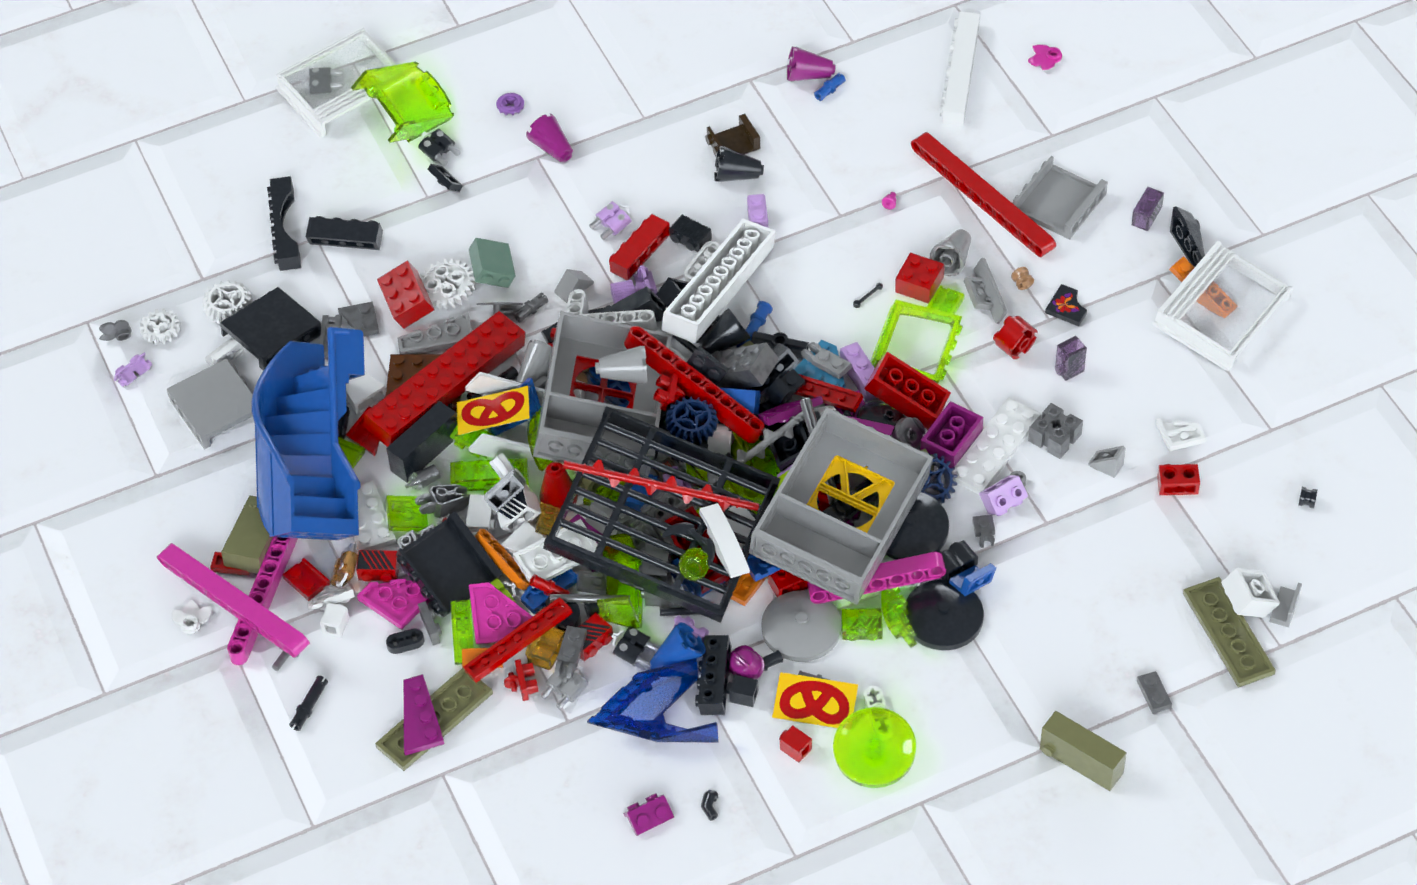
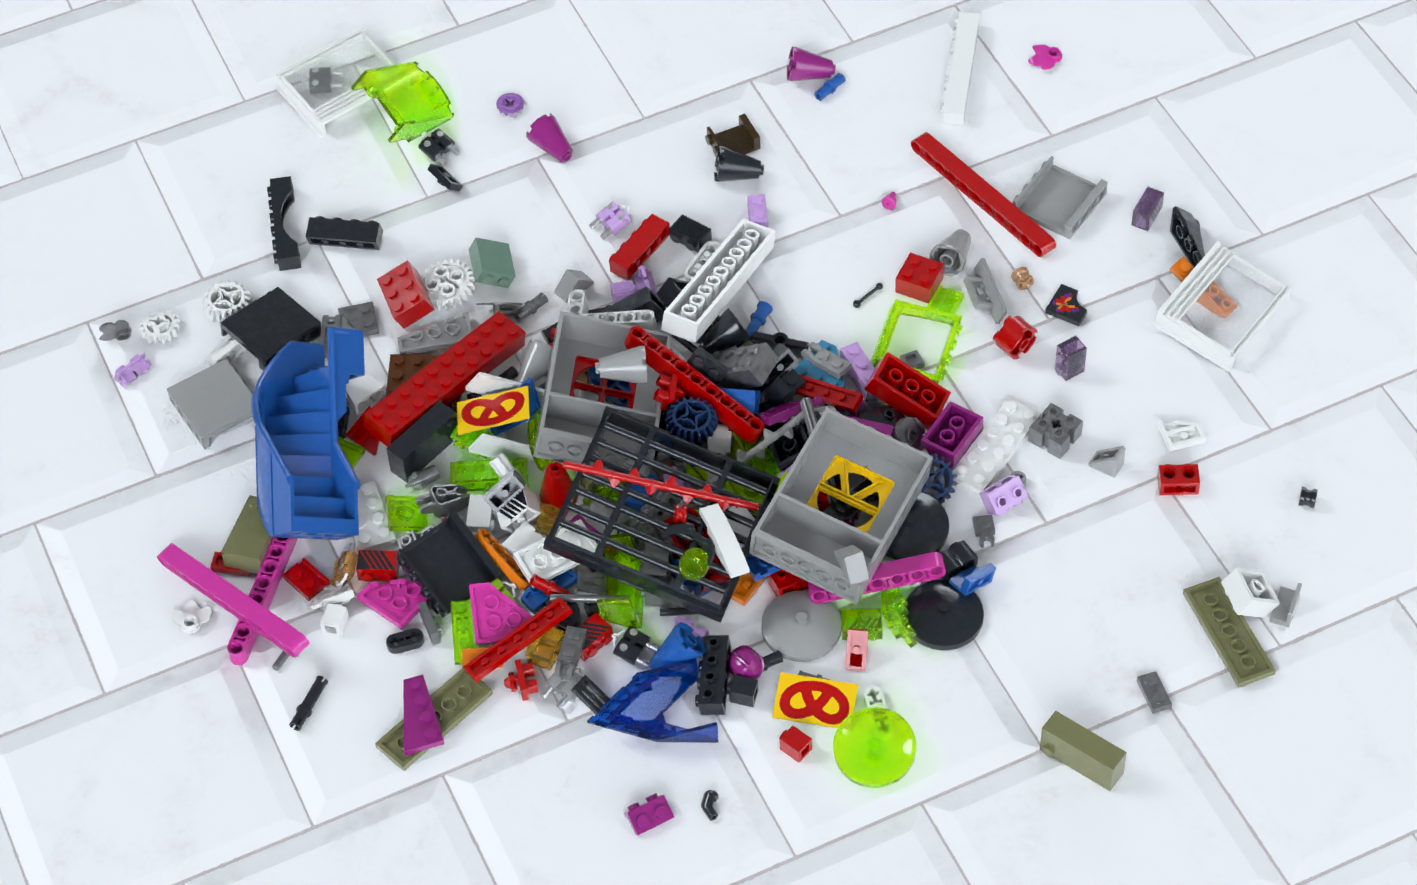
none -> black tile [571,675,614,718]
none -> red bush [674,505,687,523]
none -> slope [834,545,869,586]
none -> slope [845,628,869,671]
none -> flat silver tile [900,350,925,370]

